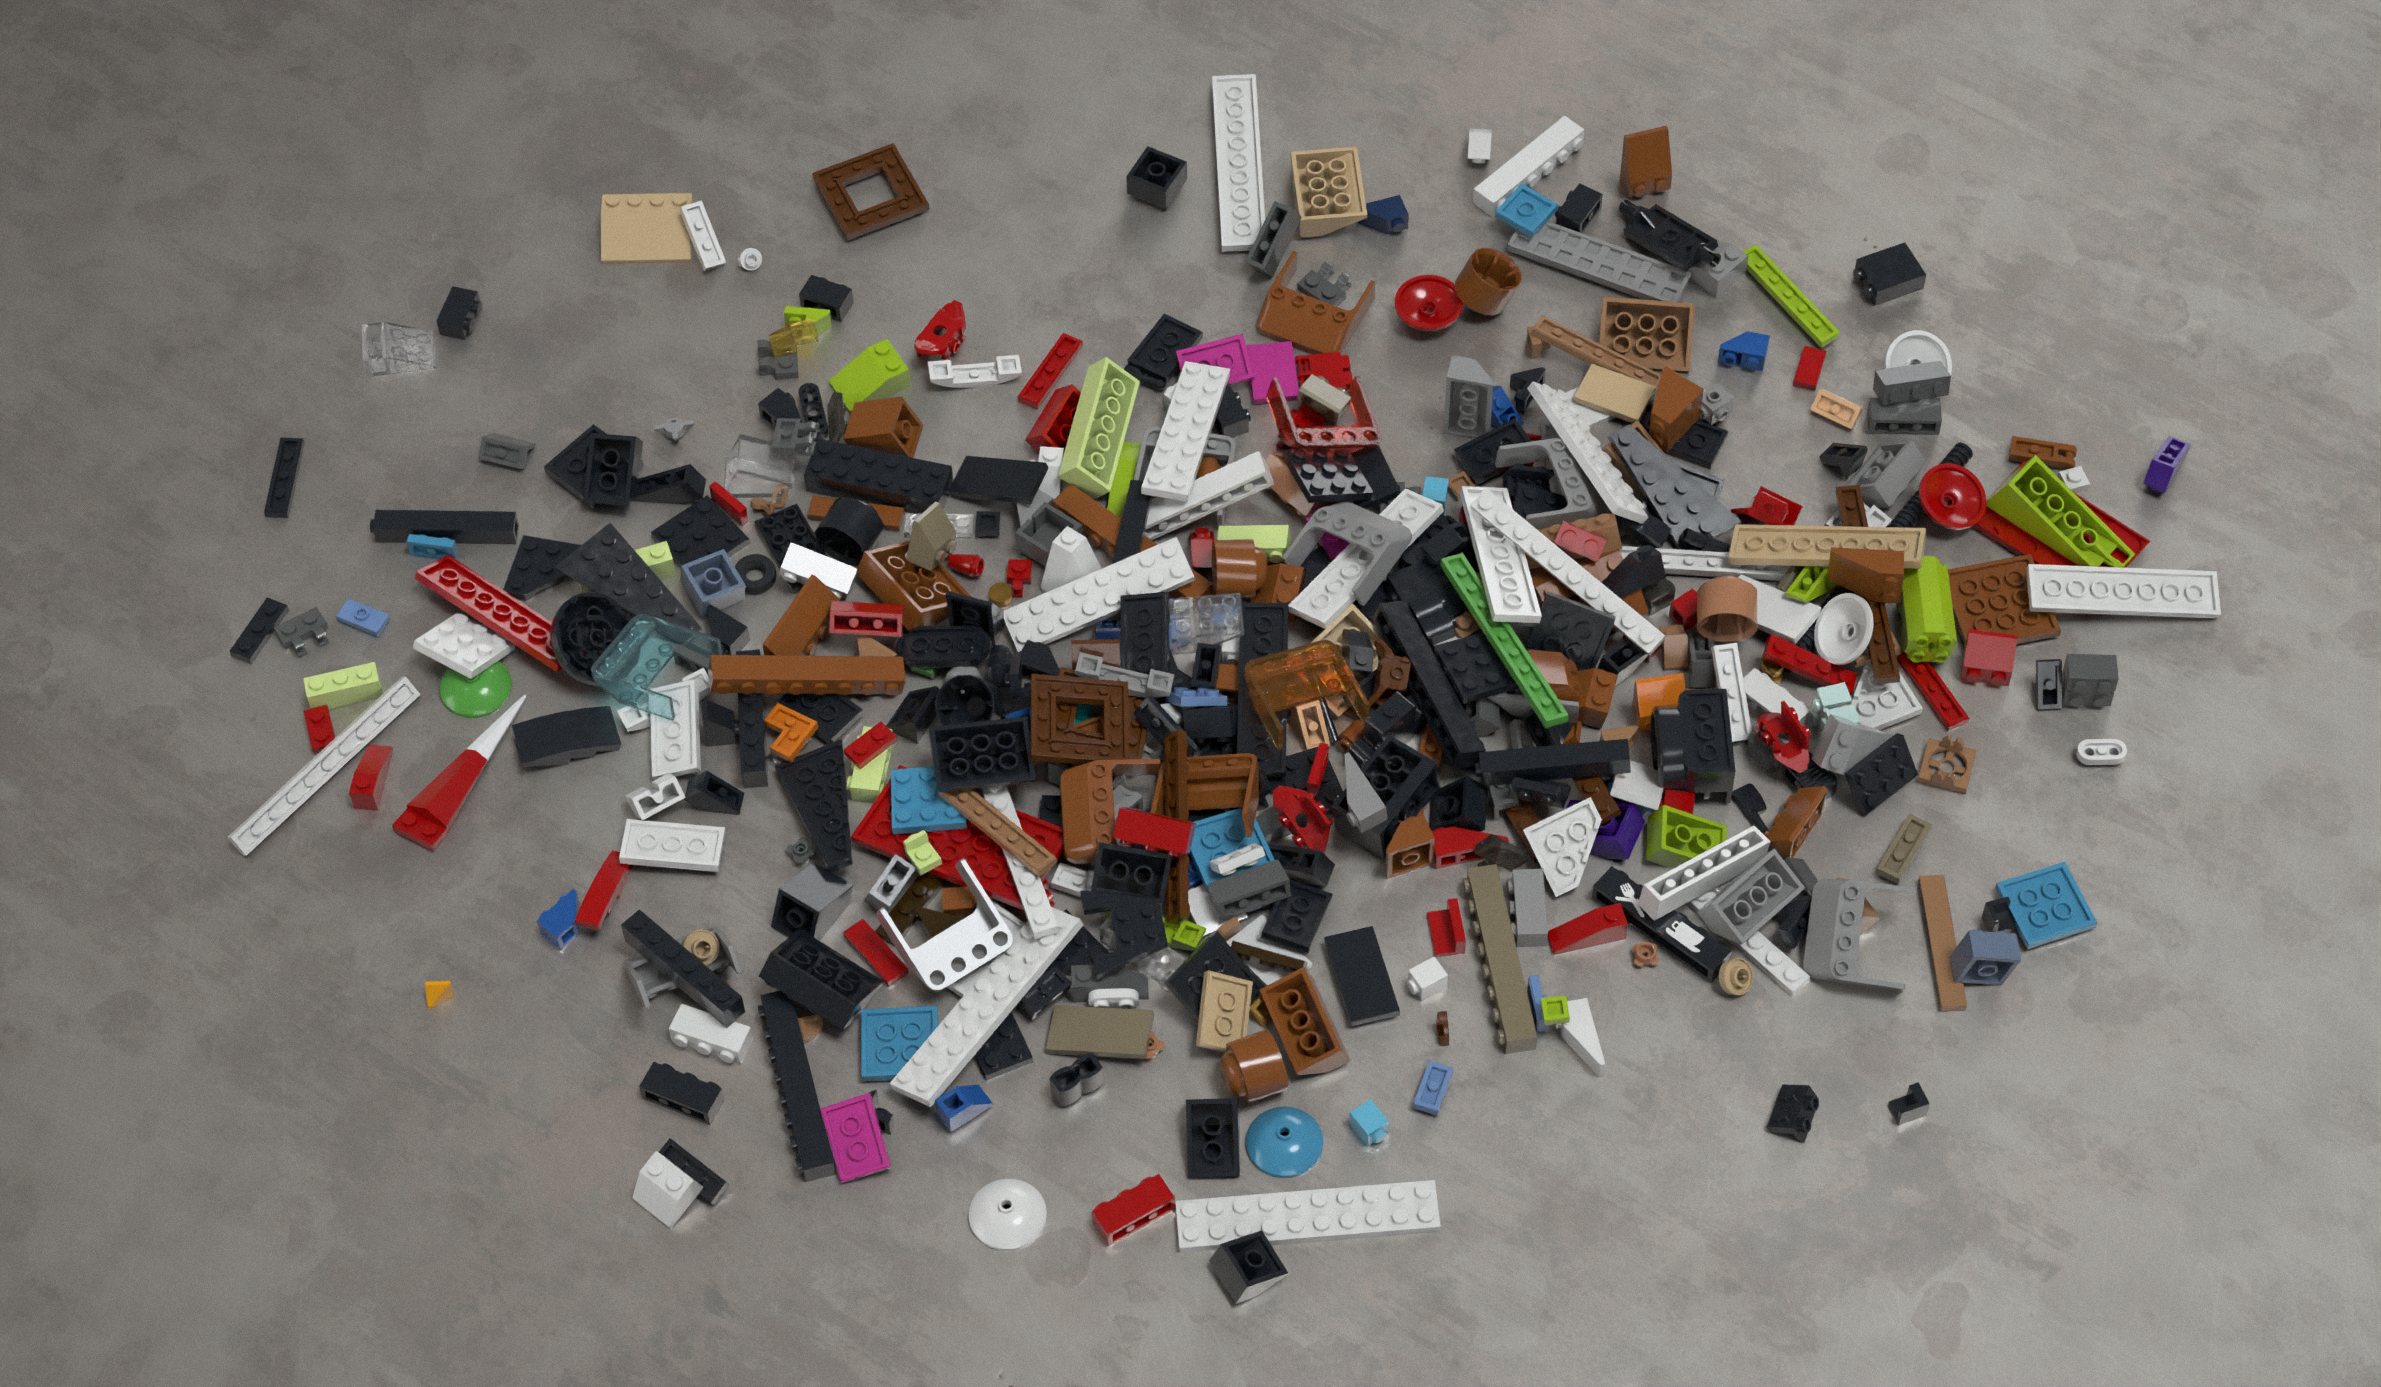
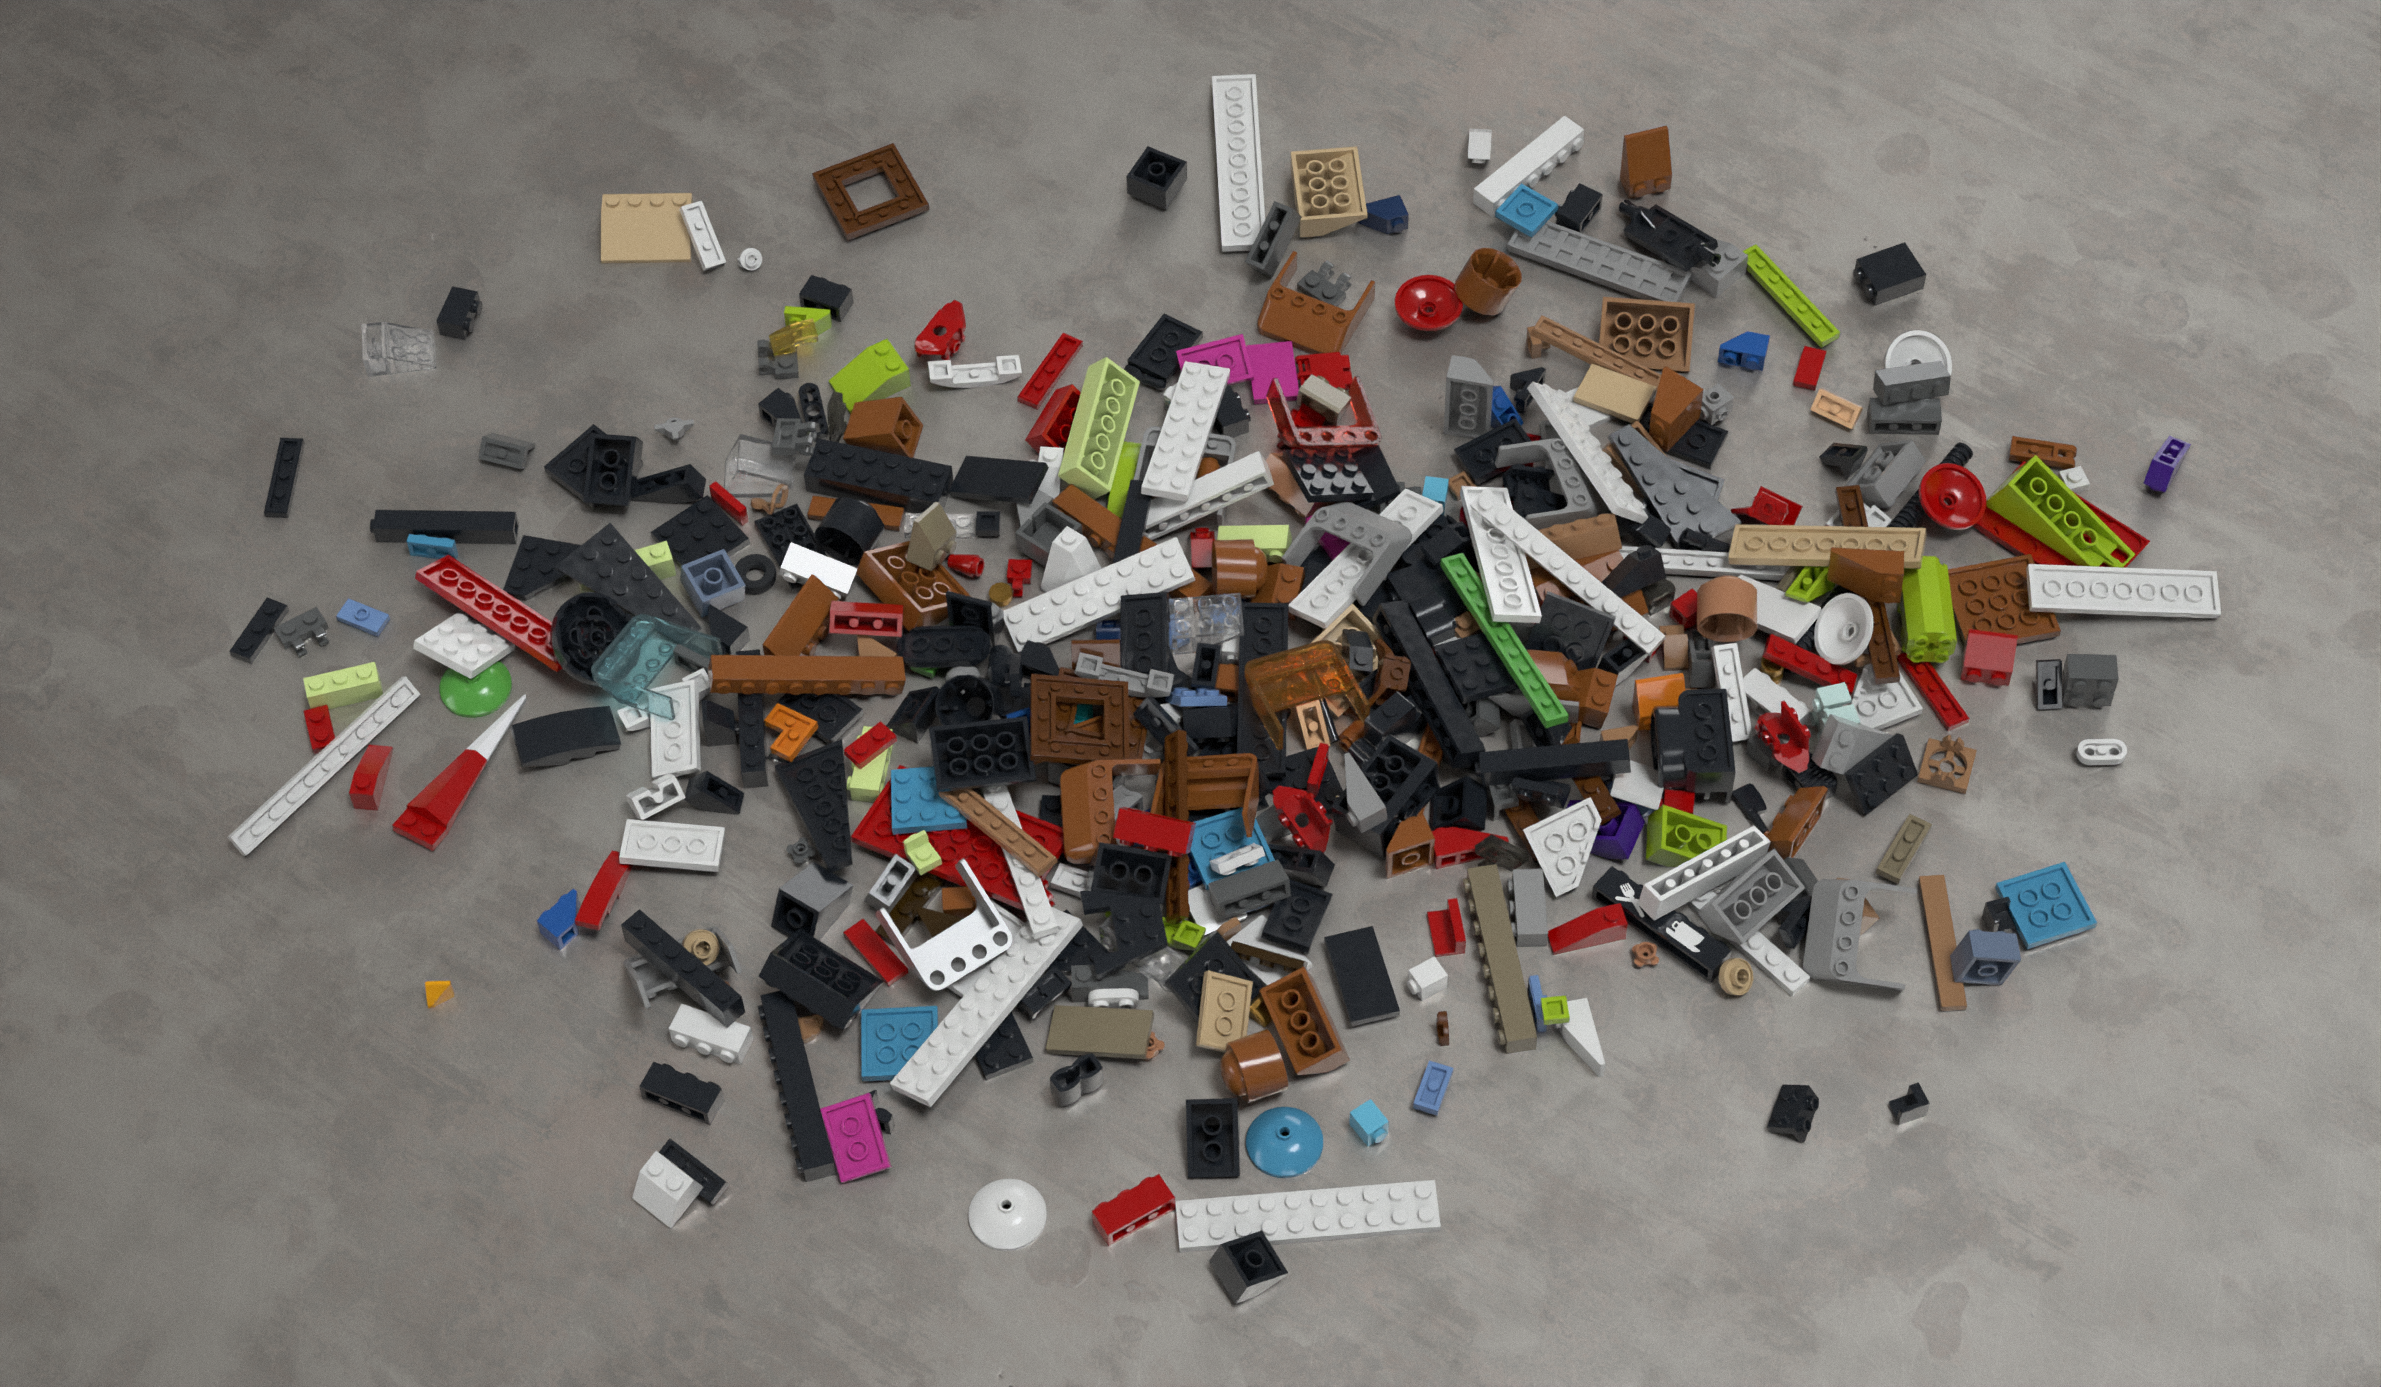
blue slope [935,1085,993,1132] -> none
plate [1553,520,1607,562] -> none

